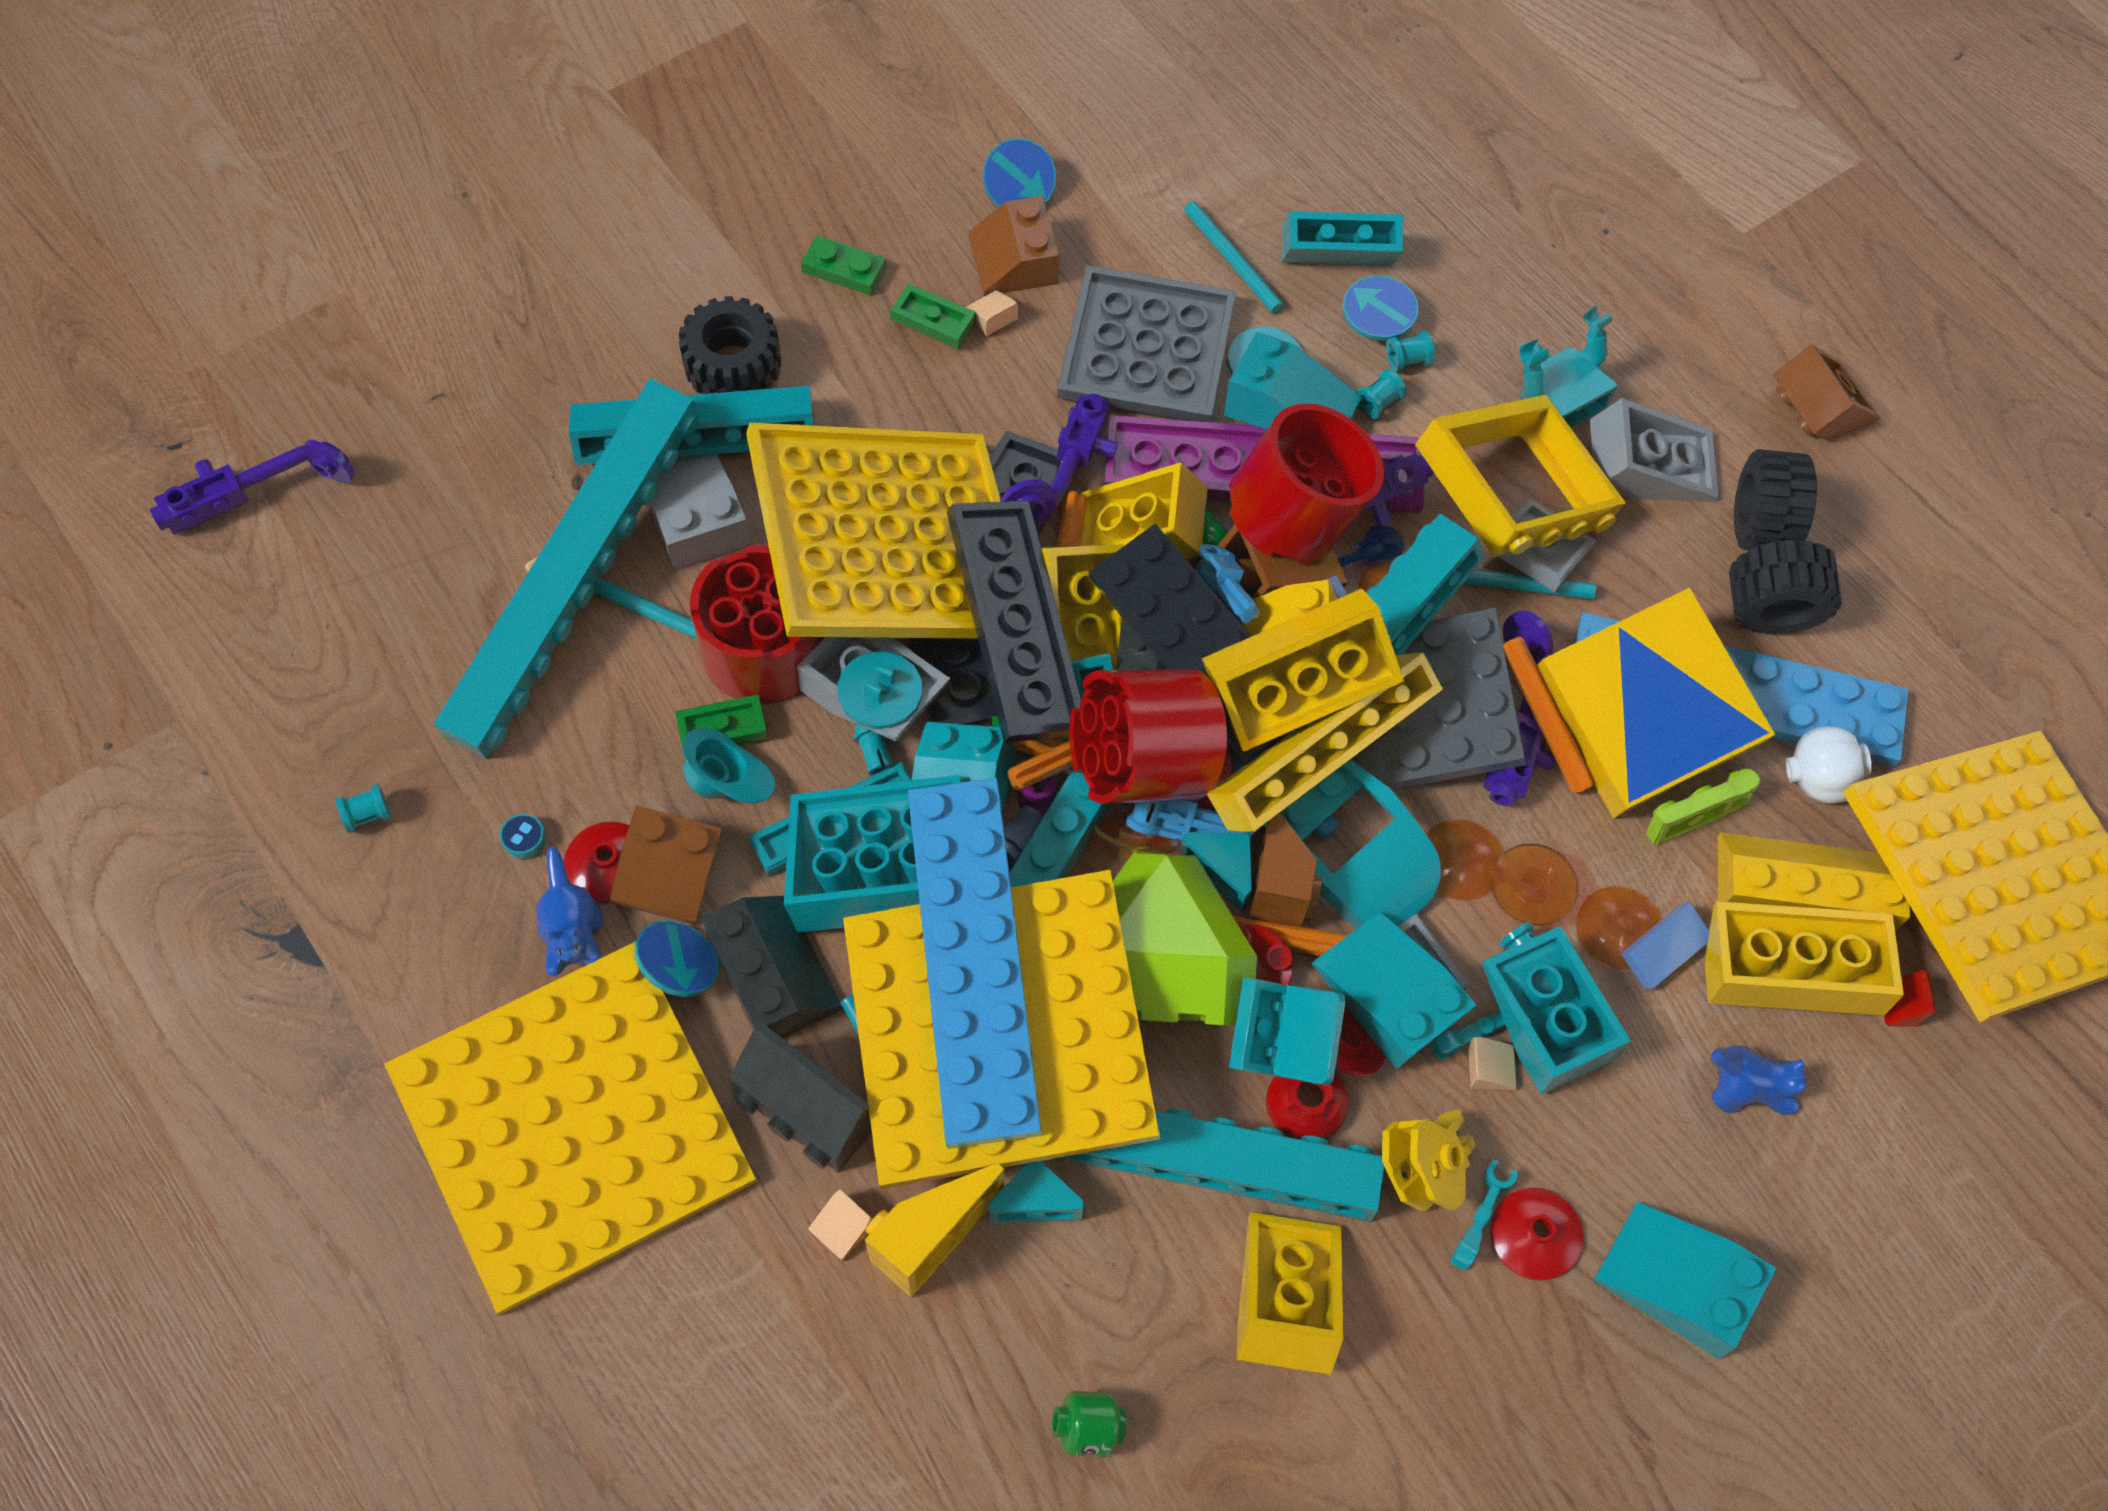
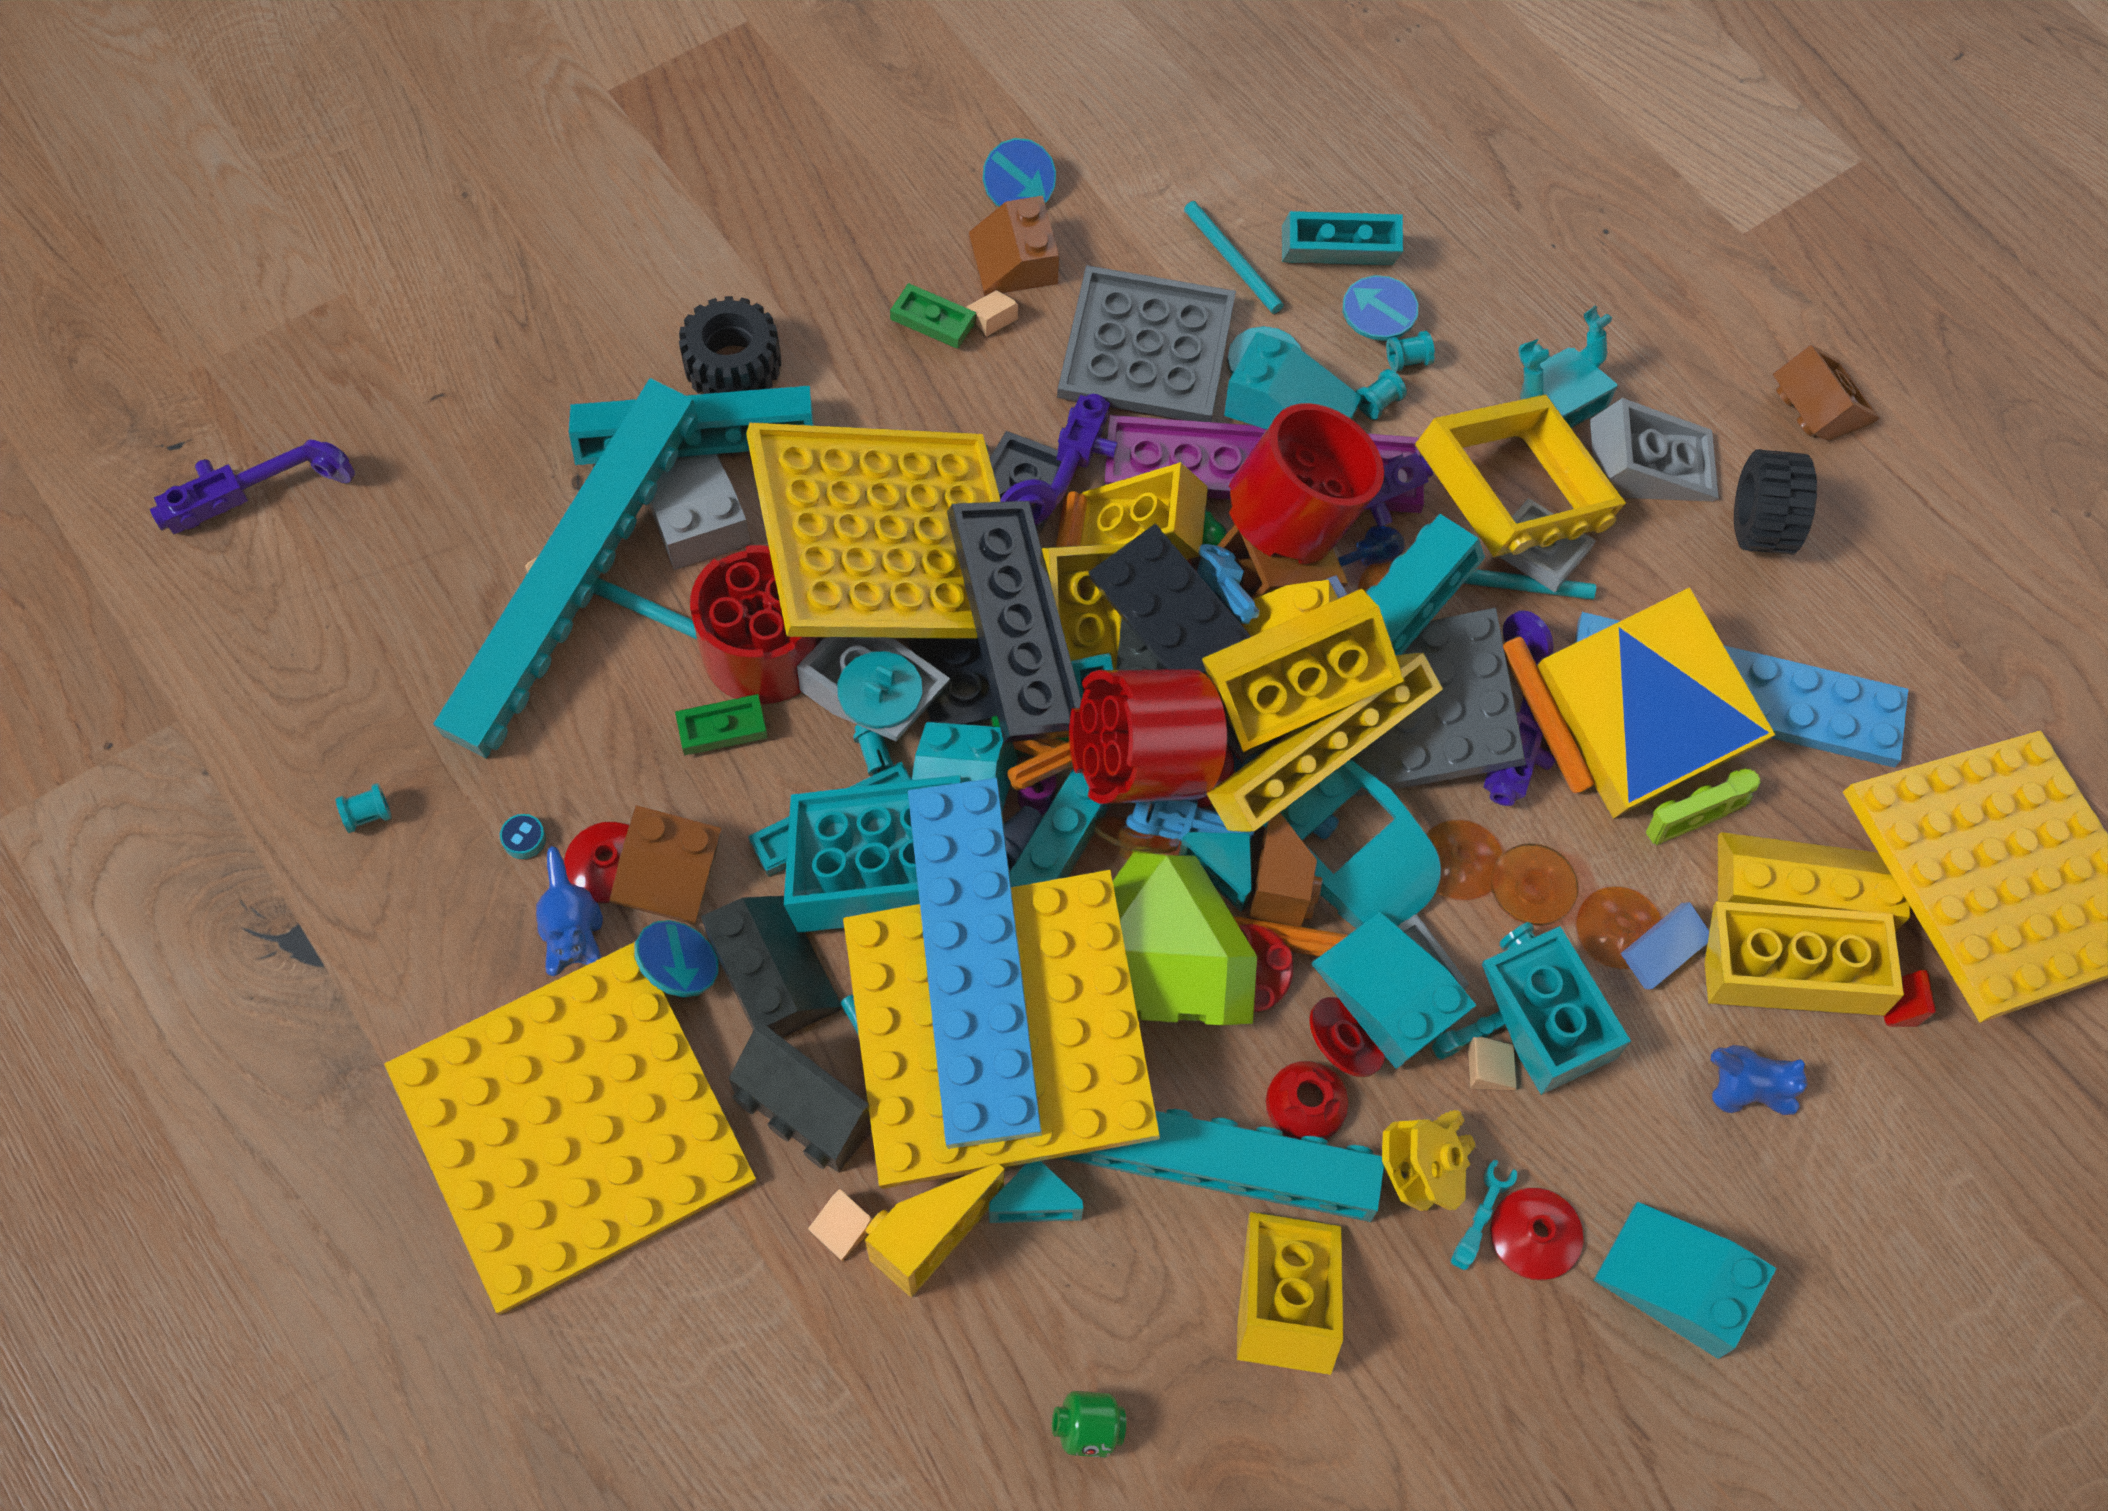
teal piece [682,728,775,803] -> none
green plate [801,235,886,296] -> none
teal bracket [1229,977,1345,1085] -> none
black tyre [1729,540,1842,634] -> none
white plant [1786,726,1871,804] -> none

